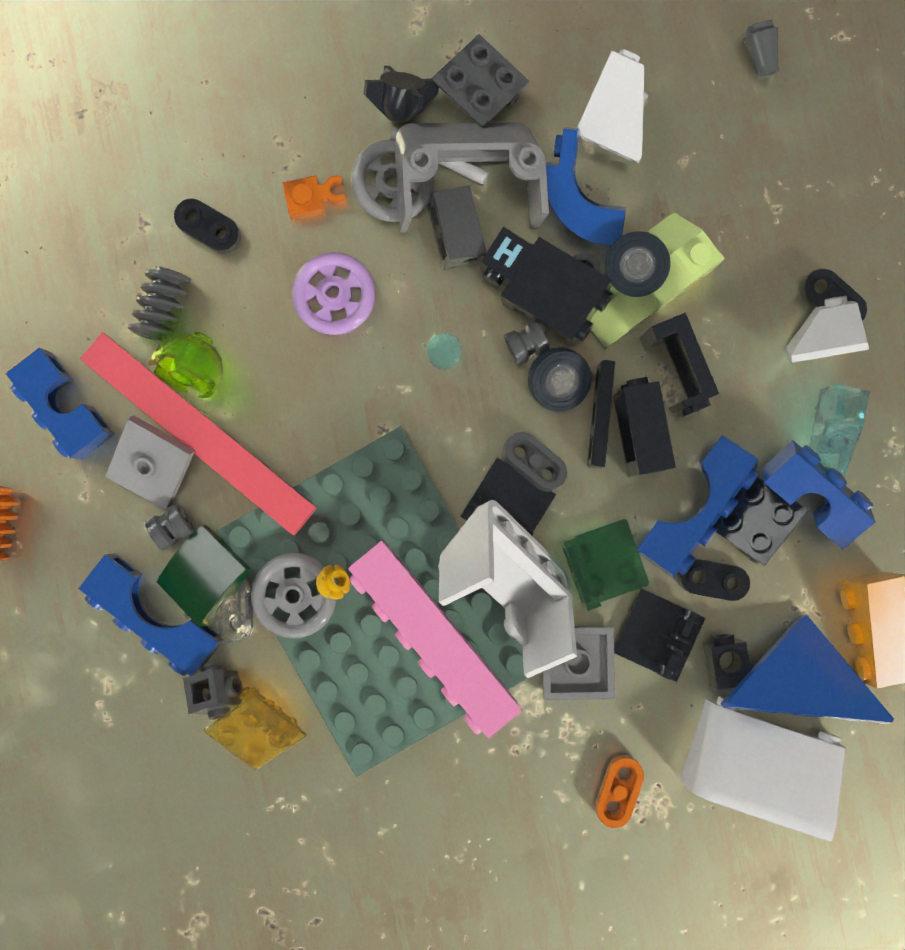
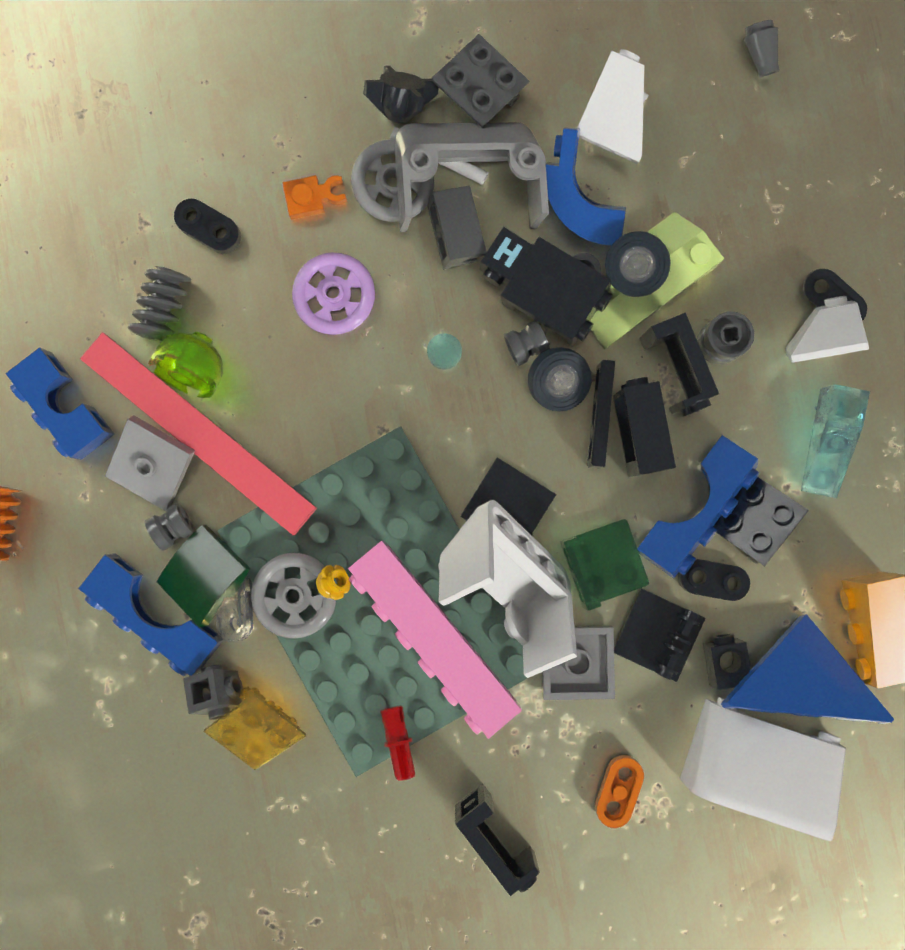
dark grey plate [503,432,567,492] -> none
blue arch [762,440,876,550] -> none
none -> red axle [380,705,415,781]
none -> black panel [455,784,540,896]
none -> dark grey wheel [697,311,754,364]

